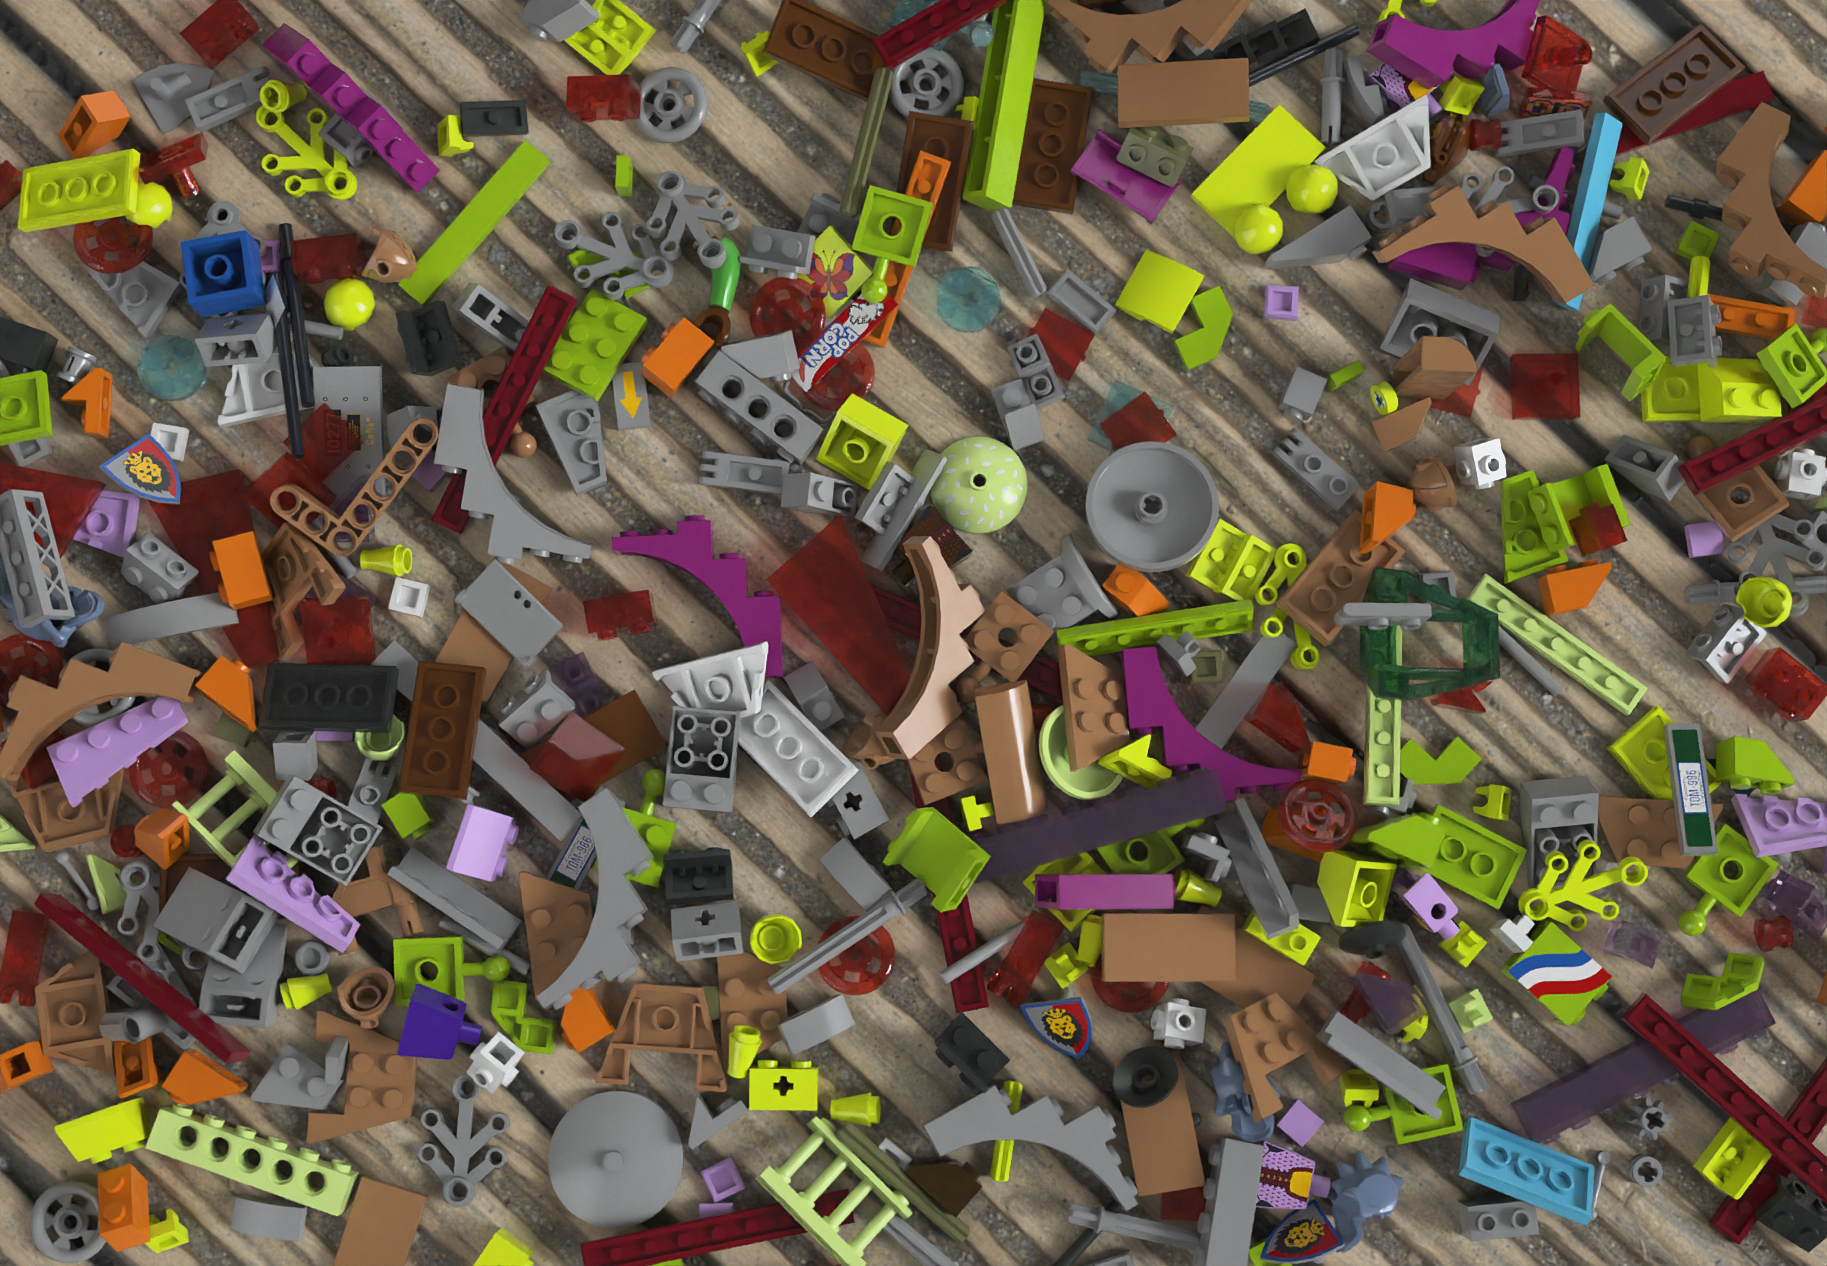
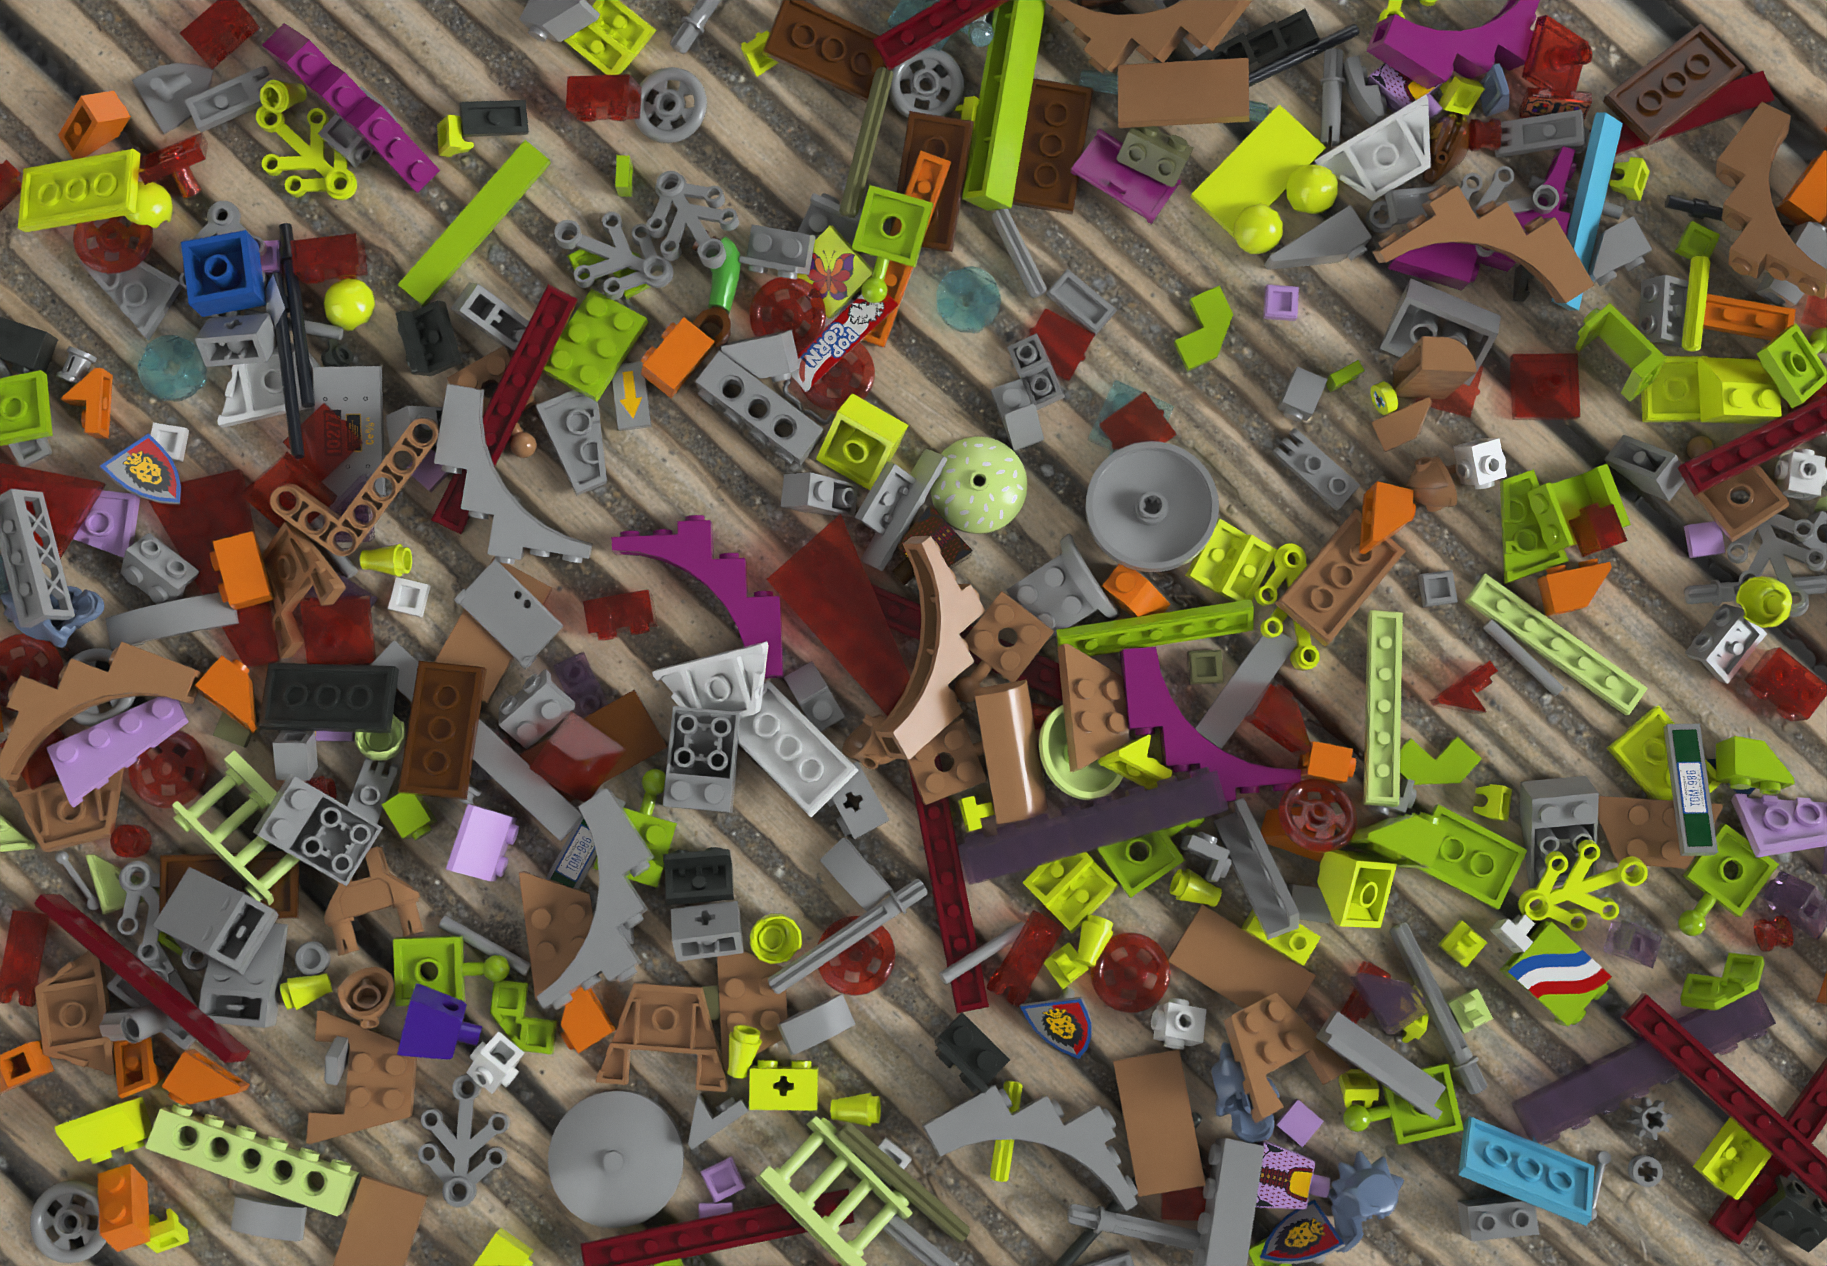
orange slope [134,808,190,870] -> none
lavender wing [226,834,360,953] -> none
light grey wing [250,1043,345,1110] -> none
medium nougat helmet [361,226,417,283] -> none
light grey fence [387,846,524,949] -> none
light grey hinge [698,451,790,496] -> none
lime panel [883,807,991,912] -> none
dark brown slope [905,1160,983,1218] -> none
magenta slope [1035,874,1176,909] -> none
medium nougat tile [1102,913,1236,982] -> none
pearl dark grey dish [1113,1047,1178,1108] -> none
neon yellow slope [1114,250,1205,334] -> none
light grey tile [1157,631,1201,677] -> none
light grey hinge [1333,603,1432,630] -> none
pearl dark grey dish [1338,921,1406,959] -> none
clear green windscreen [1360,567,1500,701] -> none
lavender torso [1389,868,1460,940] -> none
light grey bracket [1667,295,1722,367] -> none

